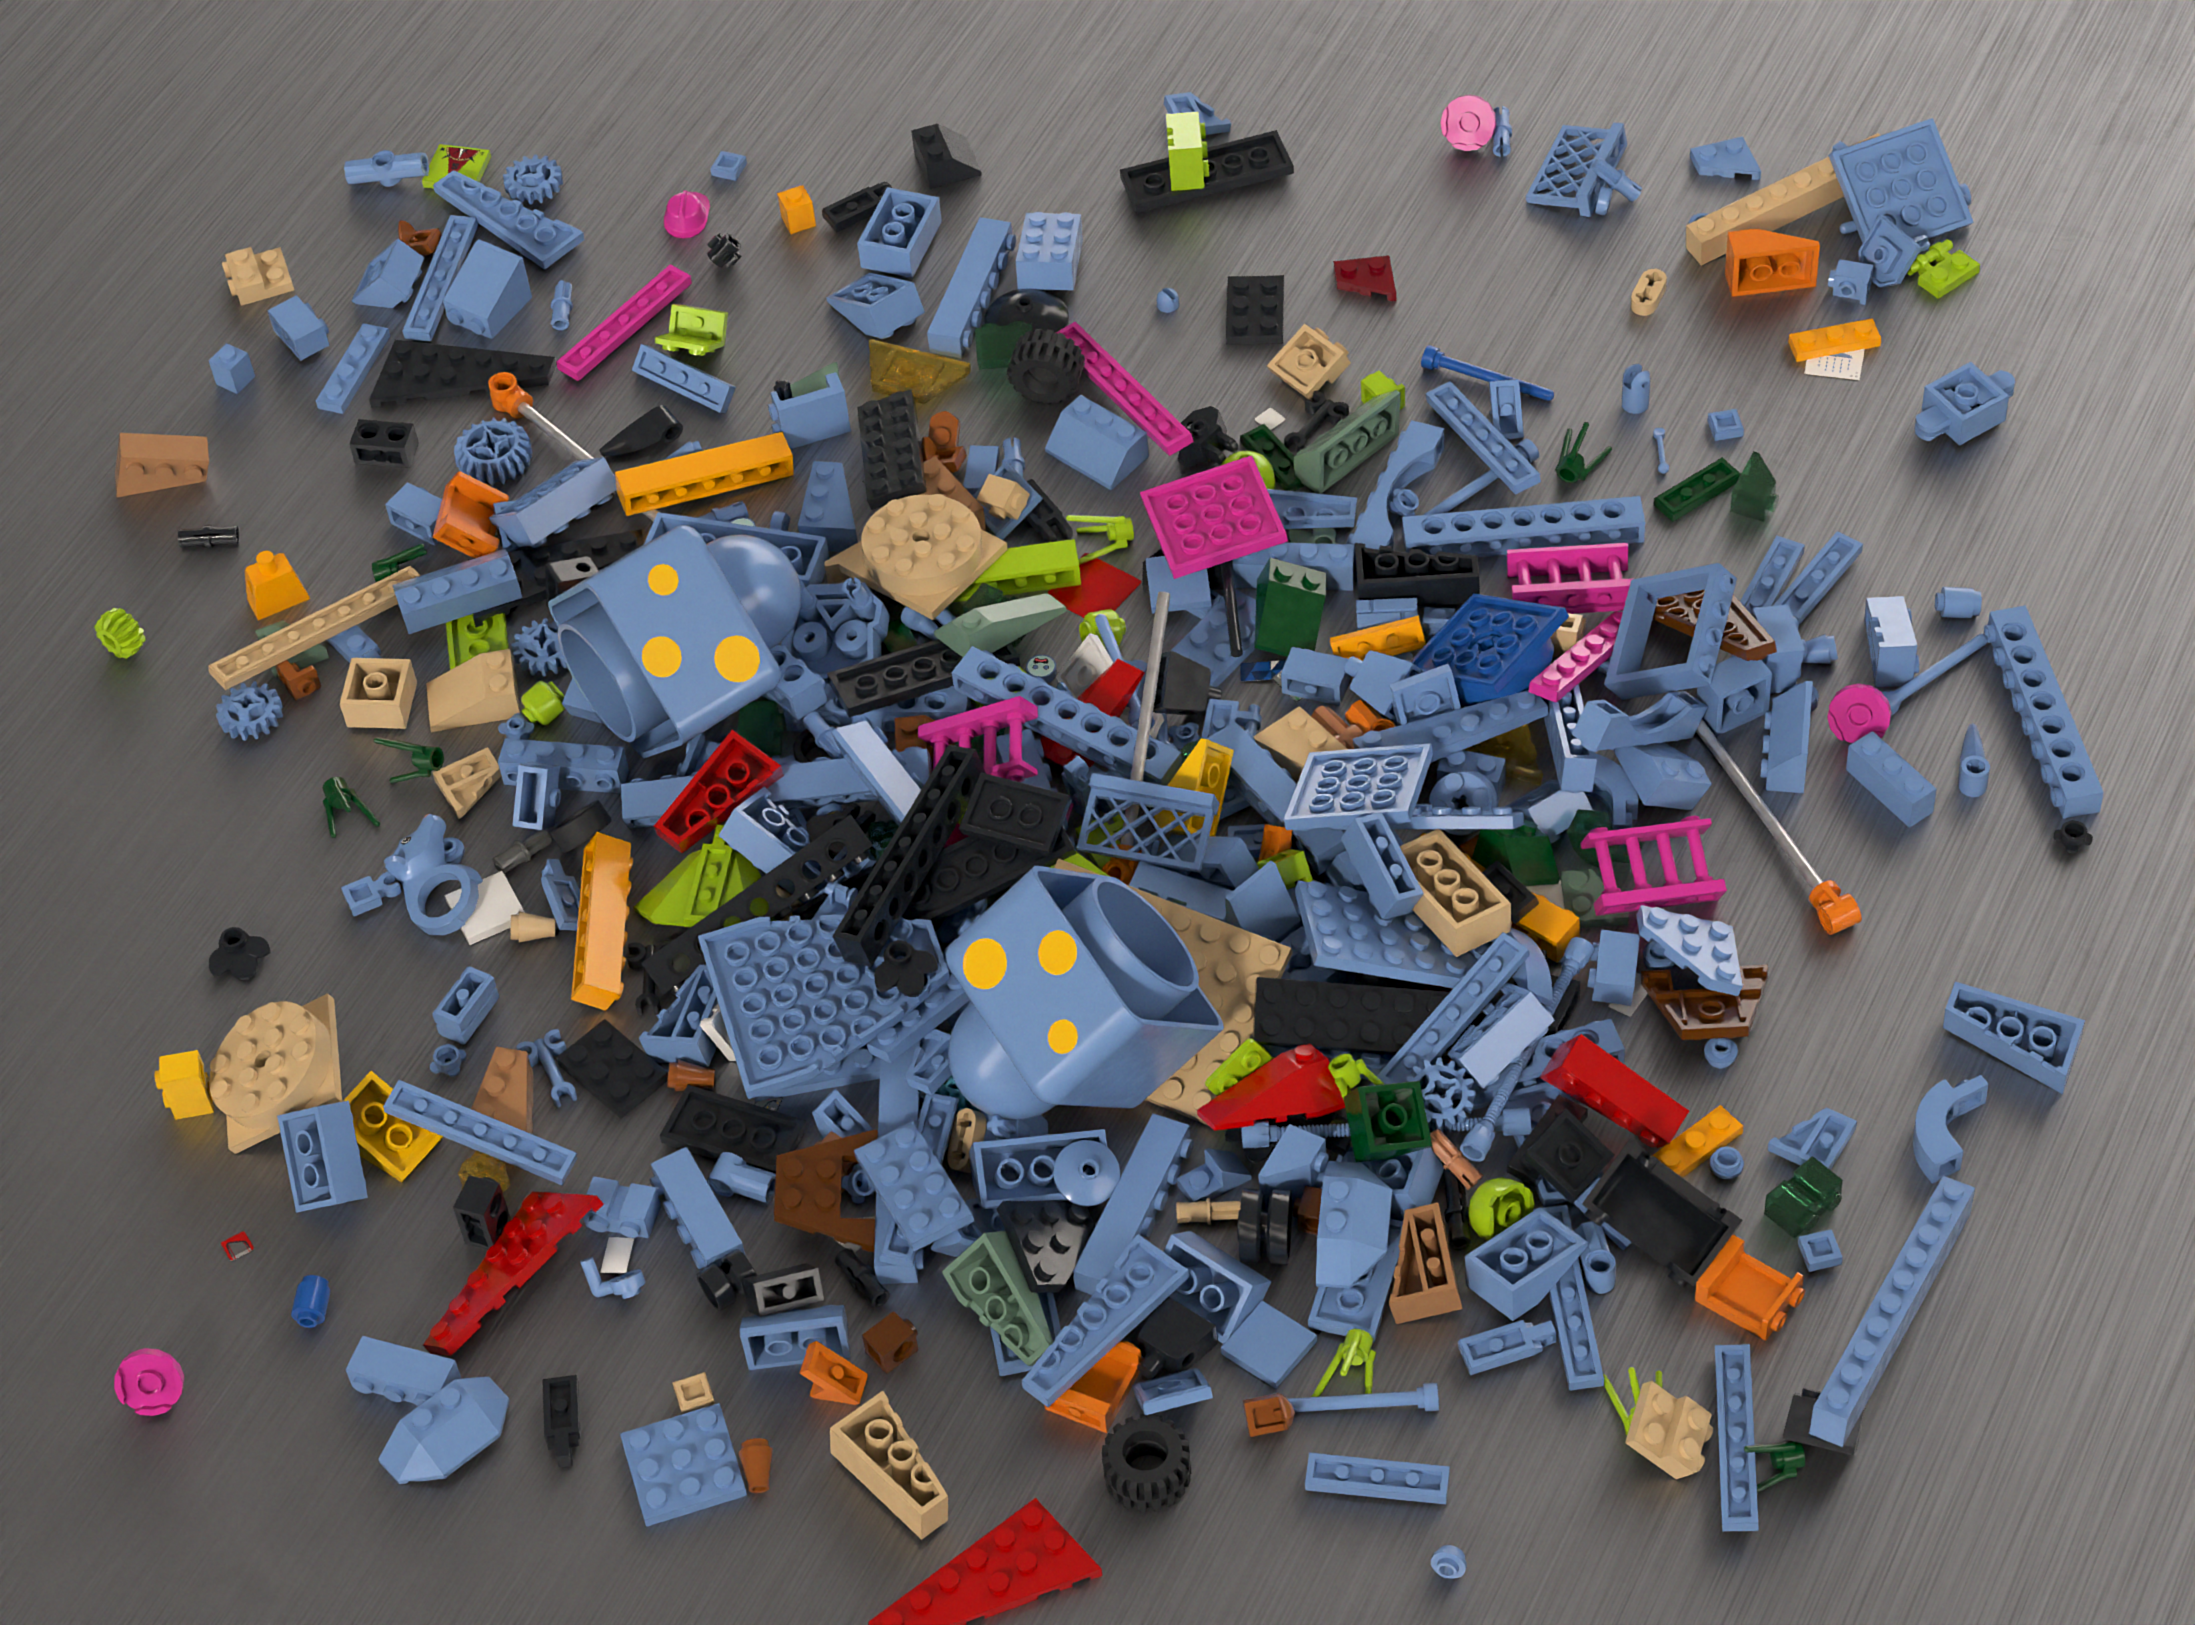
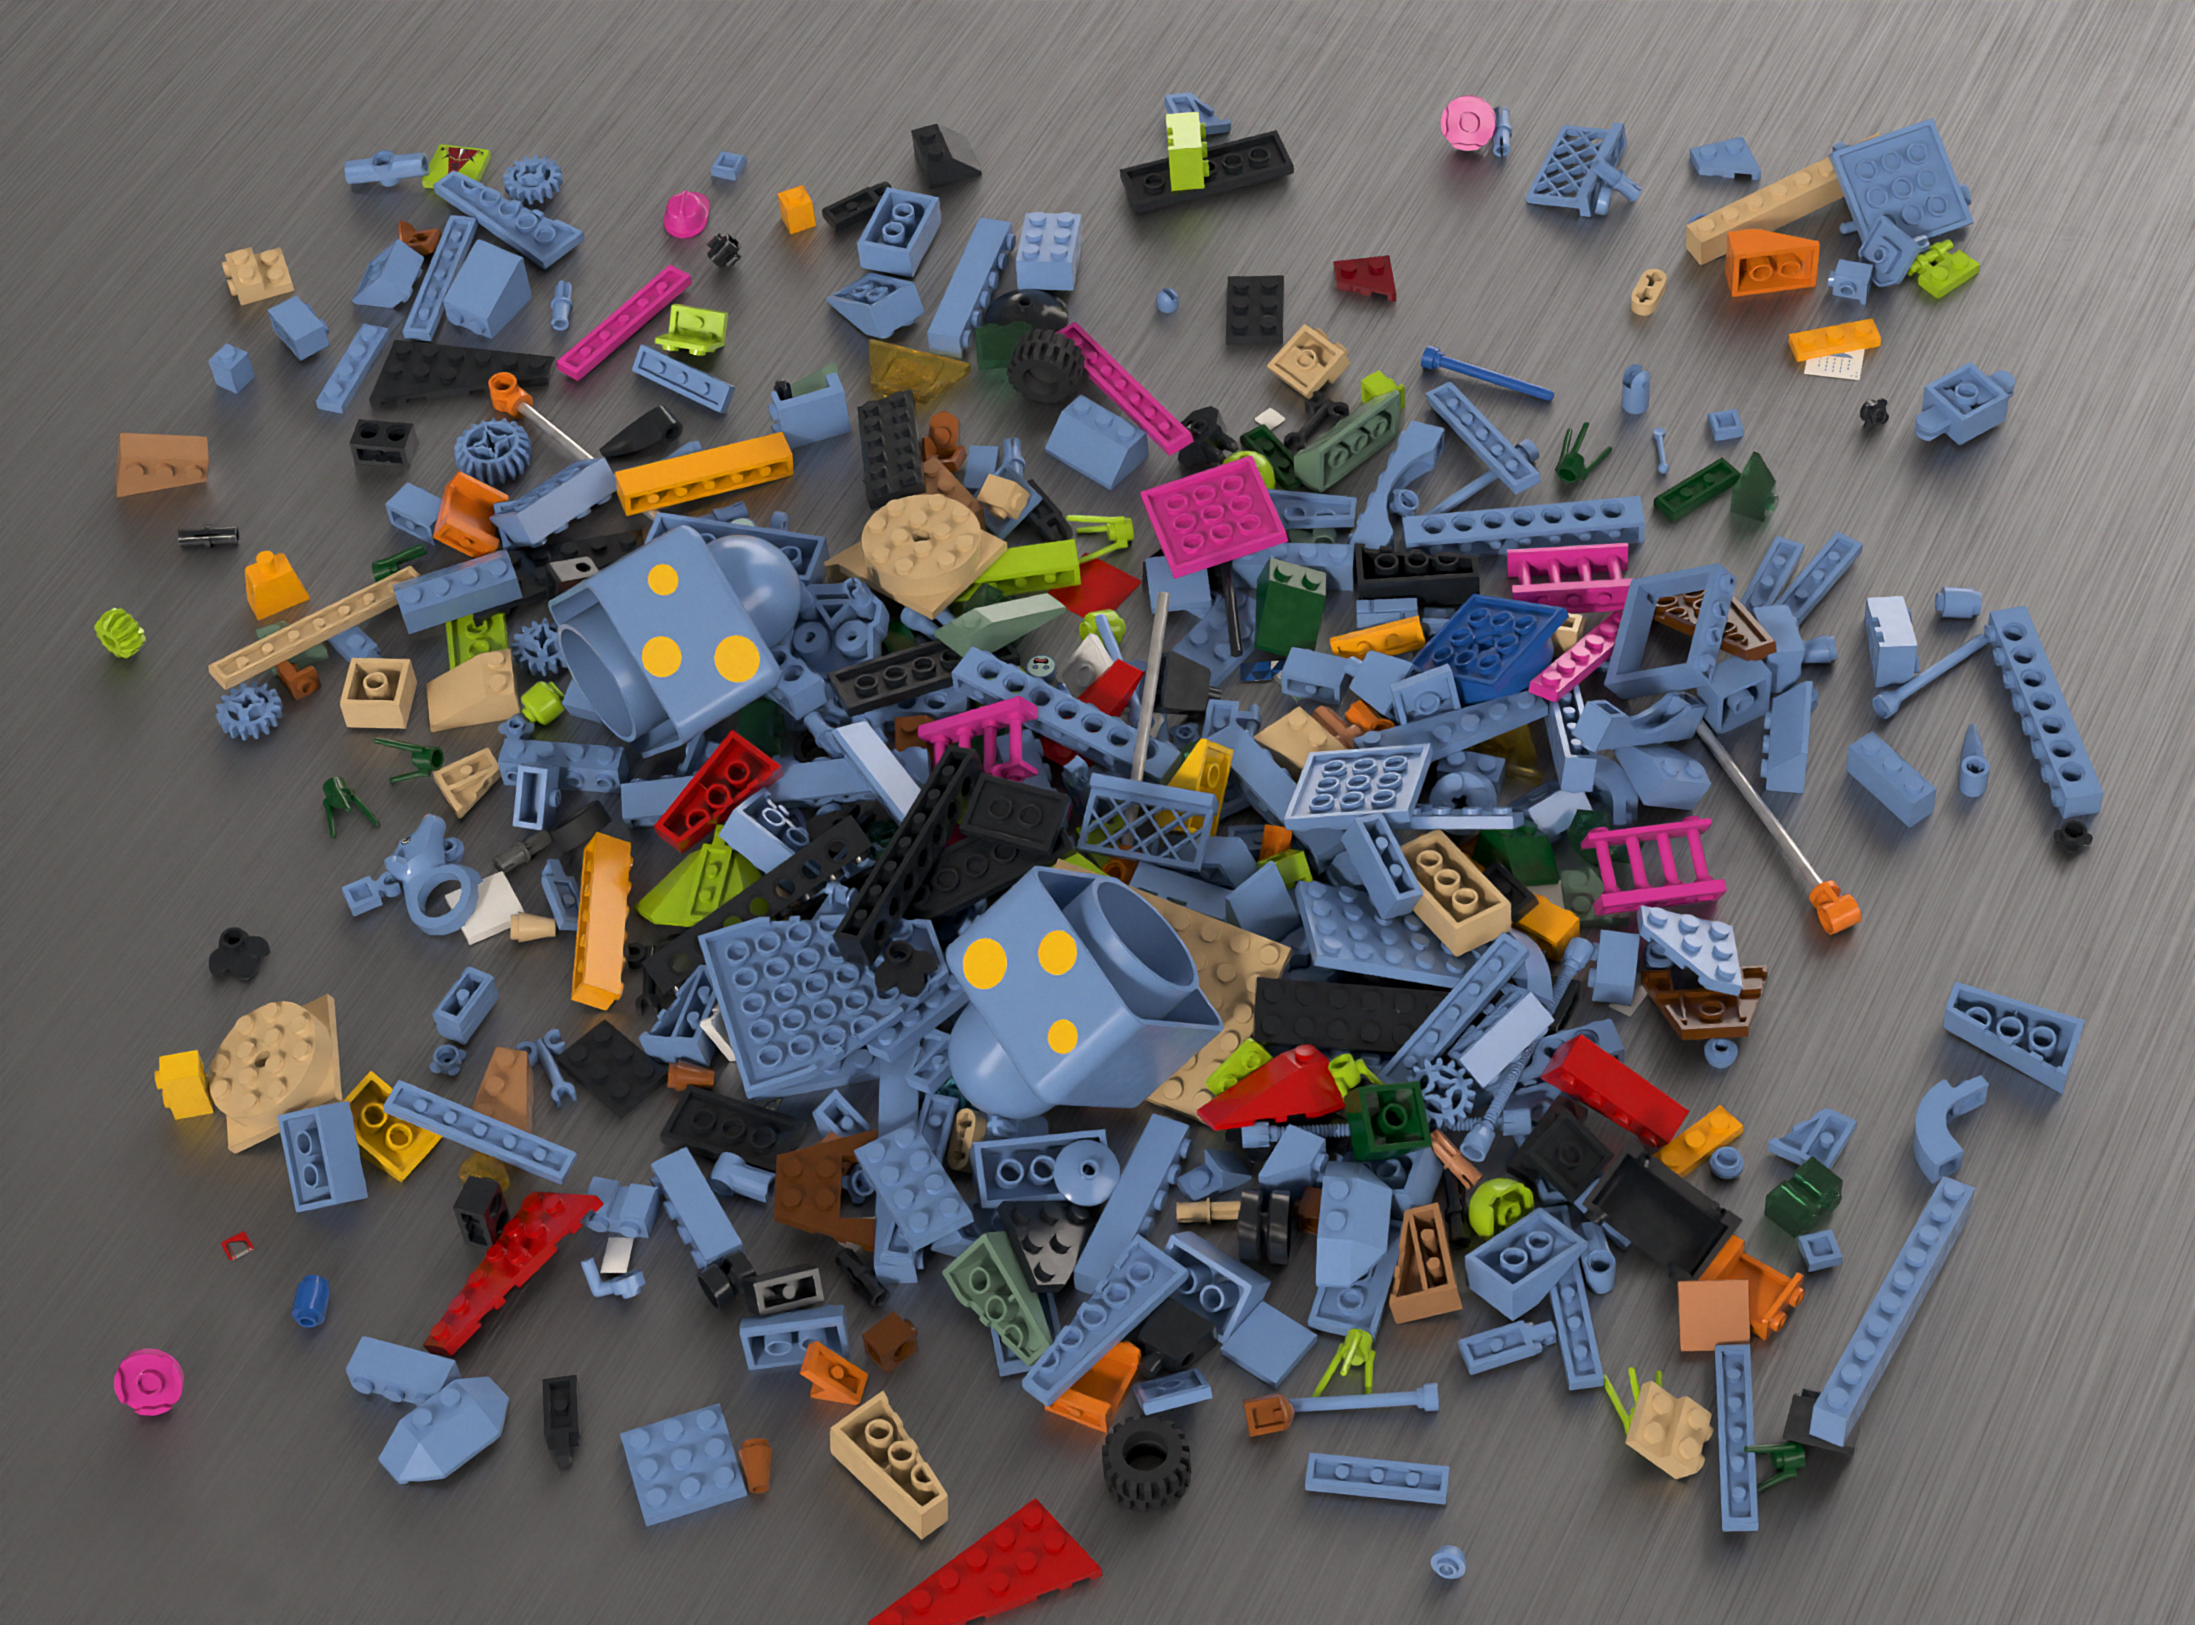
tan tile [672,1372,715,1414] -> none
medium blue wedge [798,461,858,552] -> none
medium blue slope [1489,379,1524,439] -> none
dark pink tile [1827,683,1892,743] -> none
none -> nougat tile [1677,1279,1751,1351]
none -> black plate [1860,398,1889,431]

